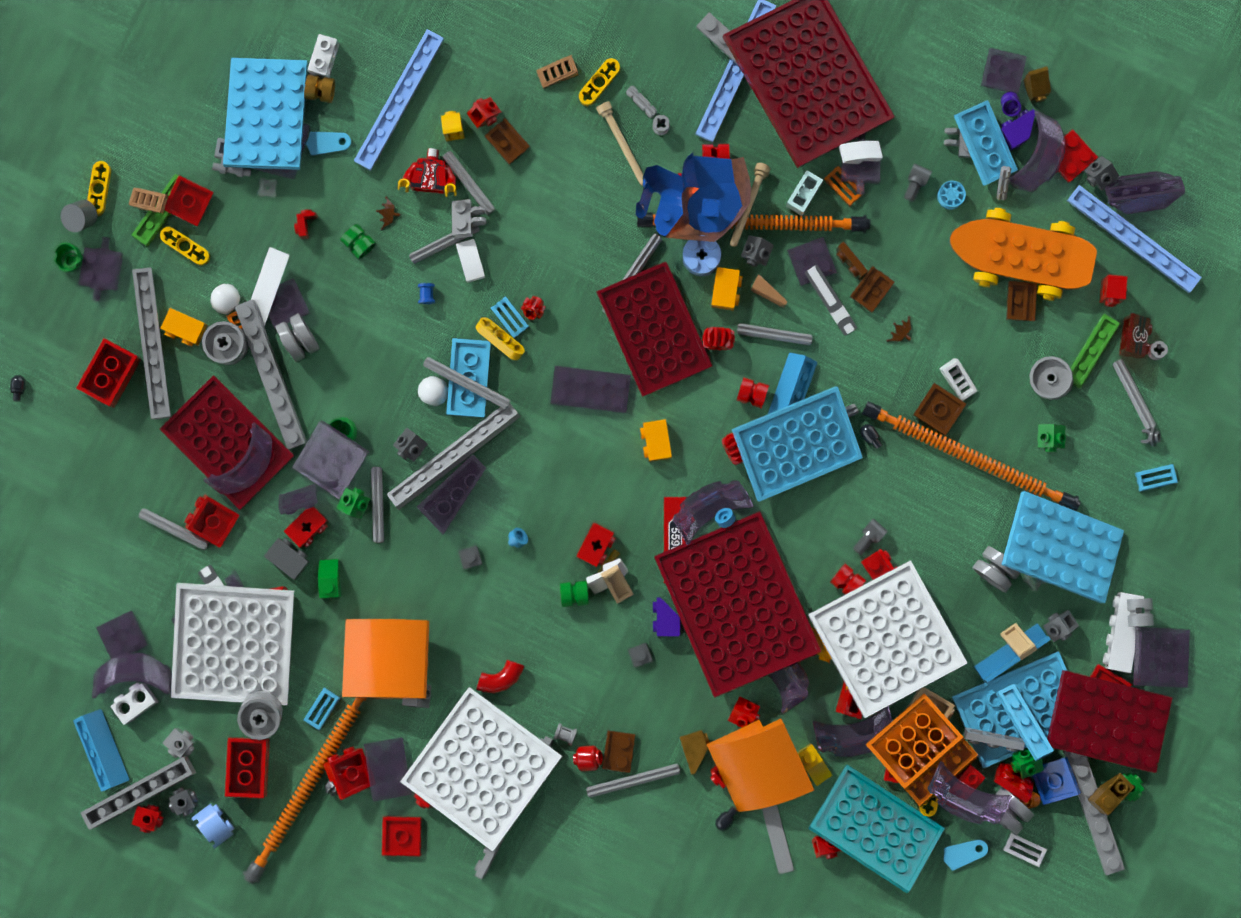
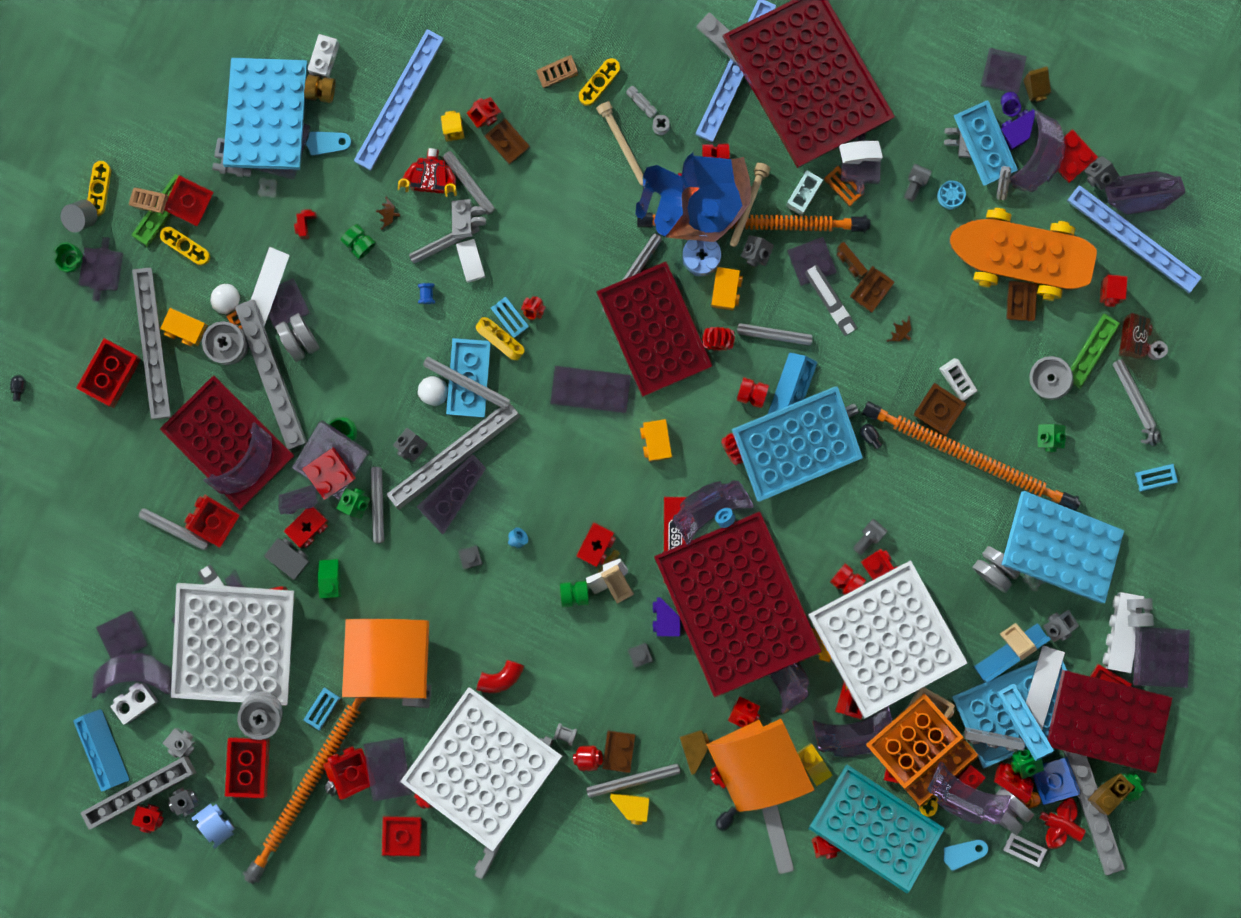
medium nougat slope [751,275,787,308] -> none
none -> red plate [302,447,356,500]
none -> yellow slope [610,793,649,825]
none -> white sticker [1026,646,1065,730]
none -> red plant [1039,797,1086,849]

